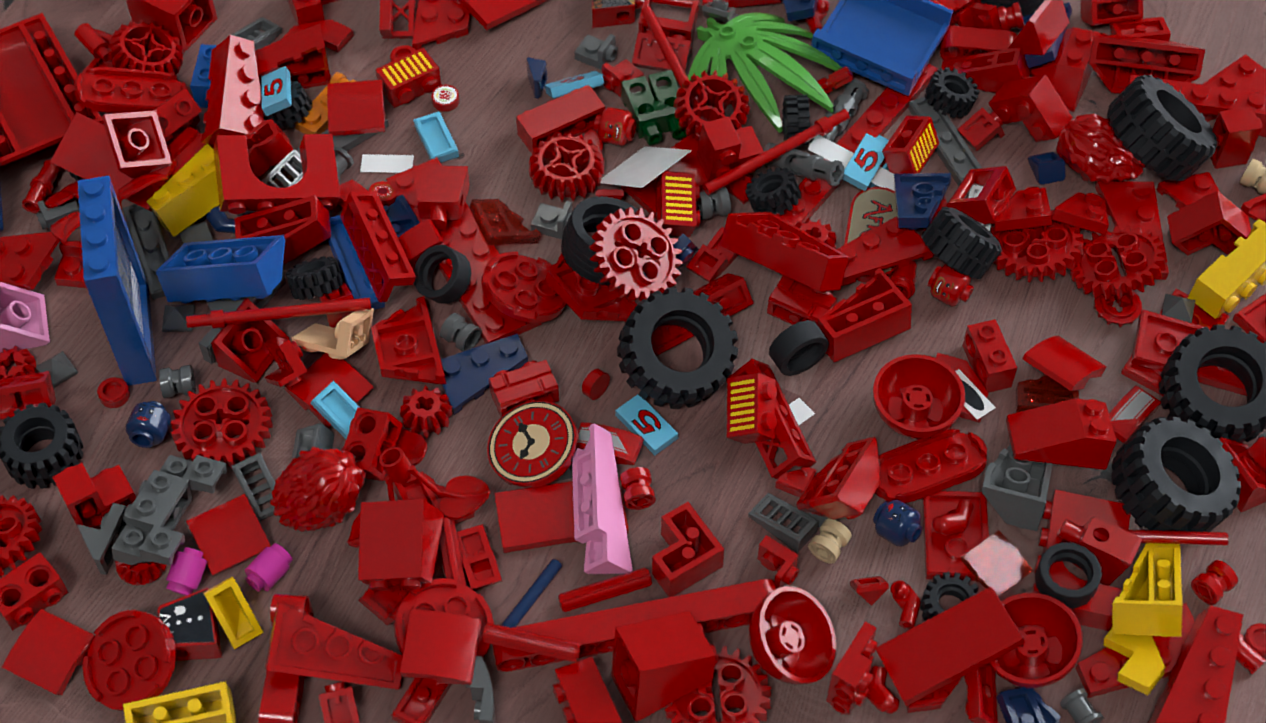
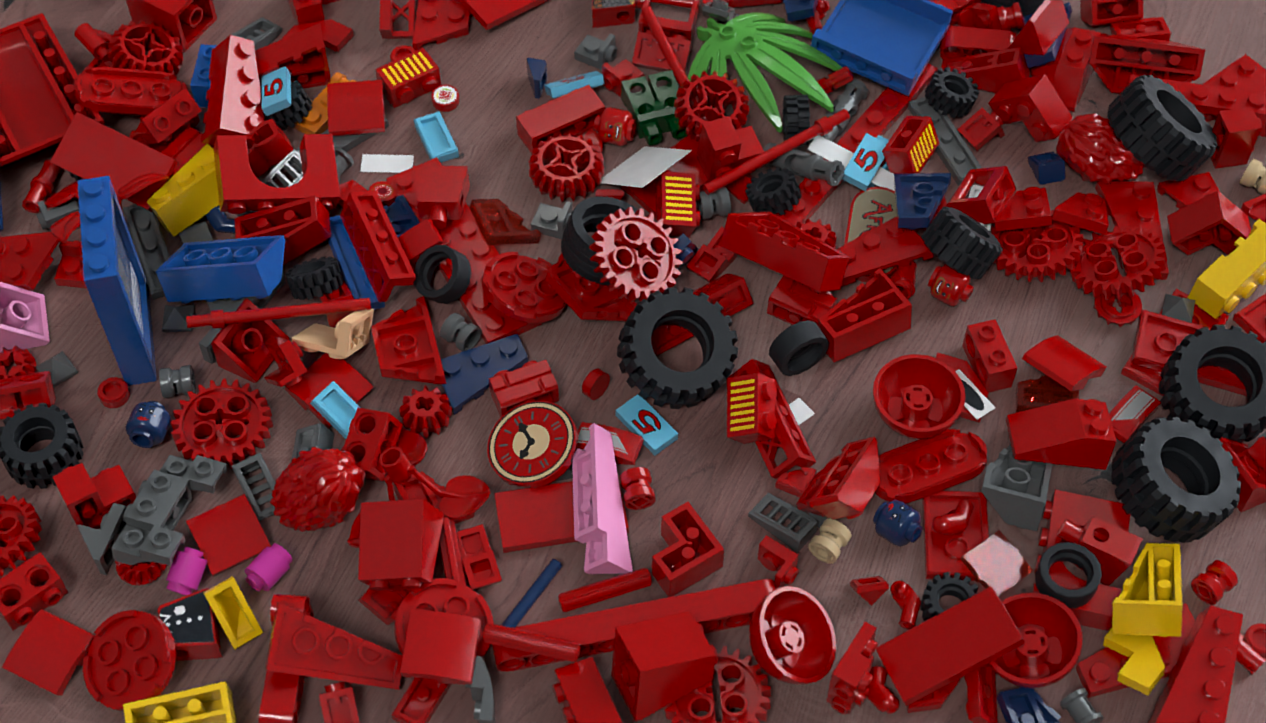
red slope [102,111,172,179] -> none
red bar [1127,530,1228,545] -> none

